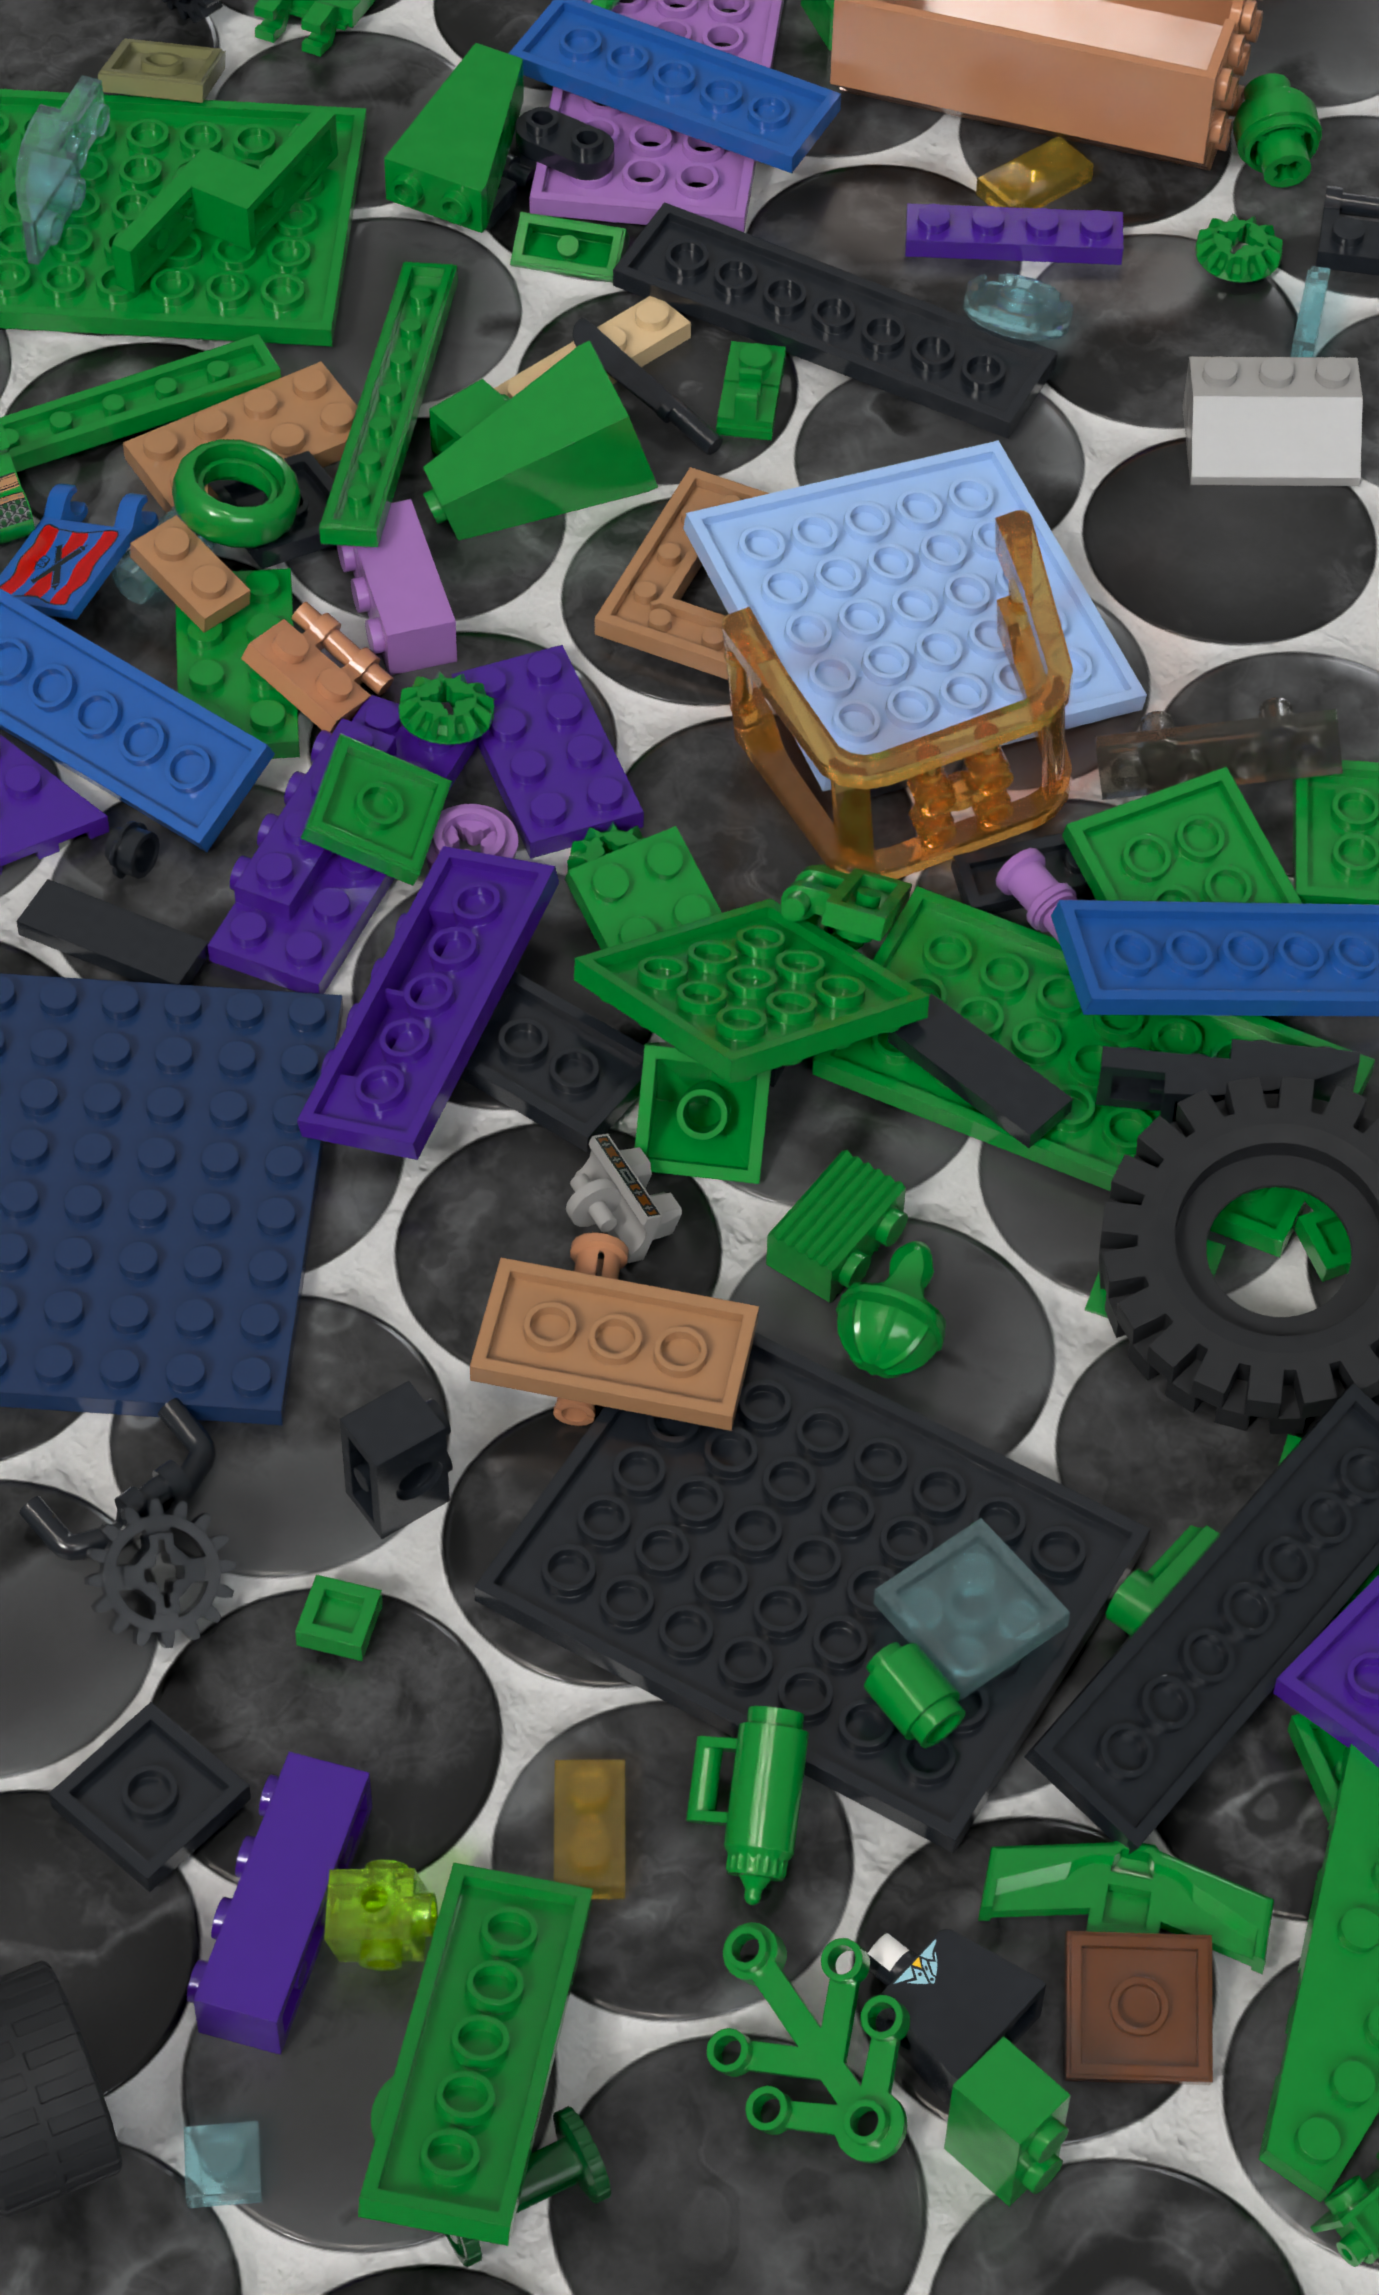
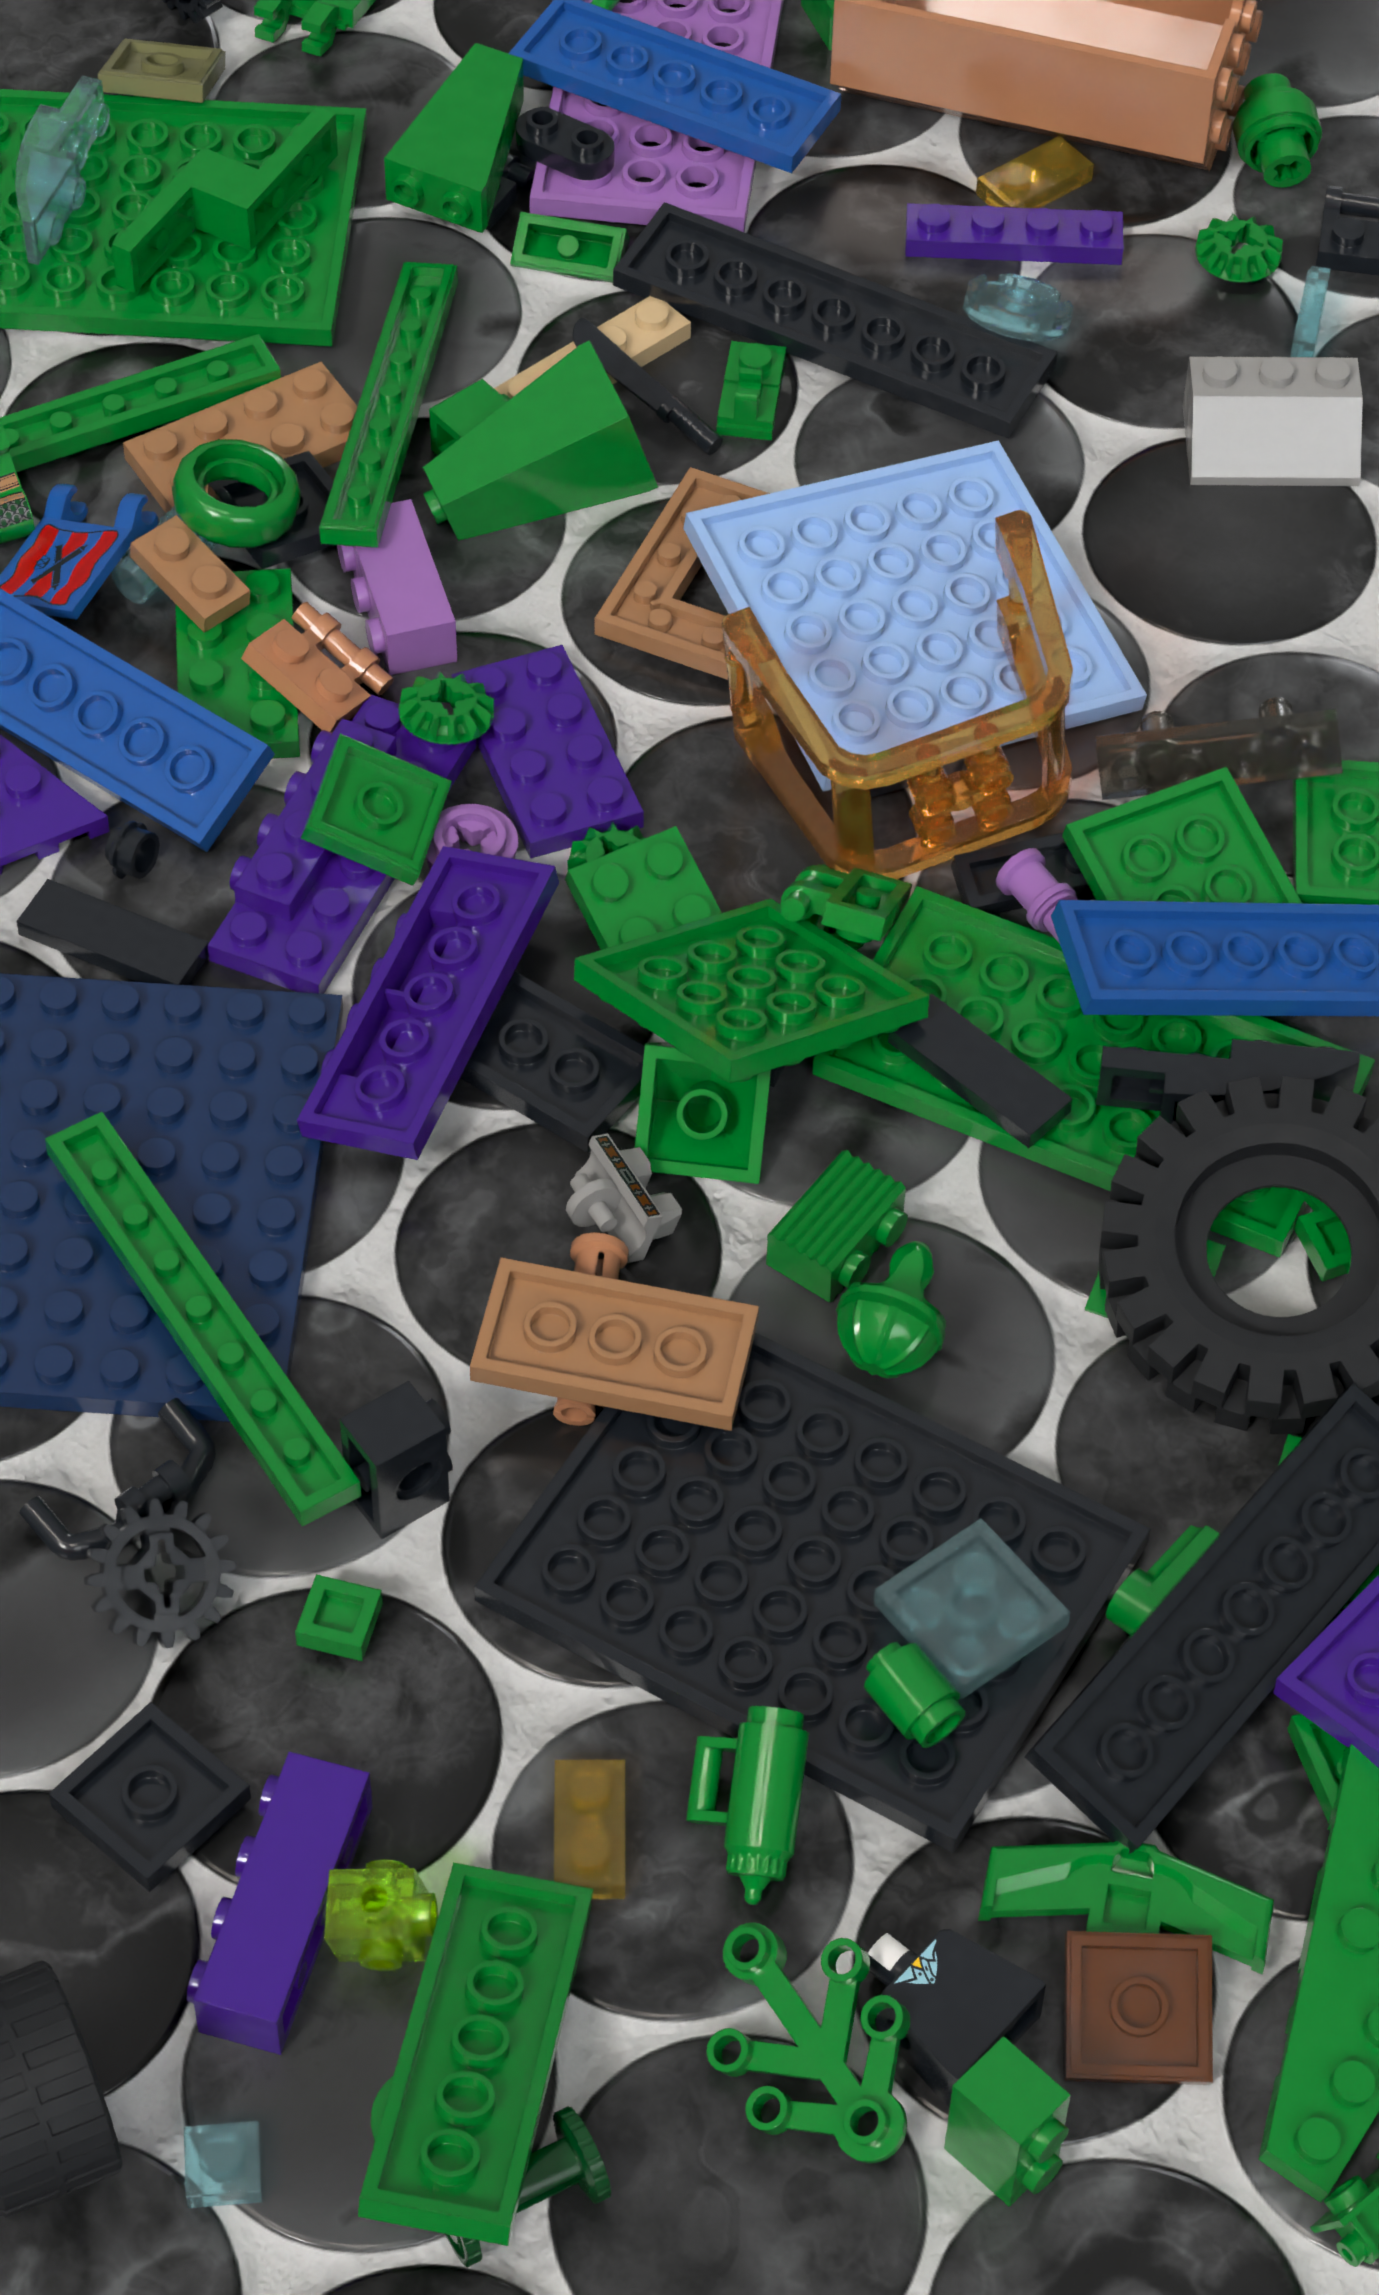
none -> green plate [45,1112,361,1527]

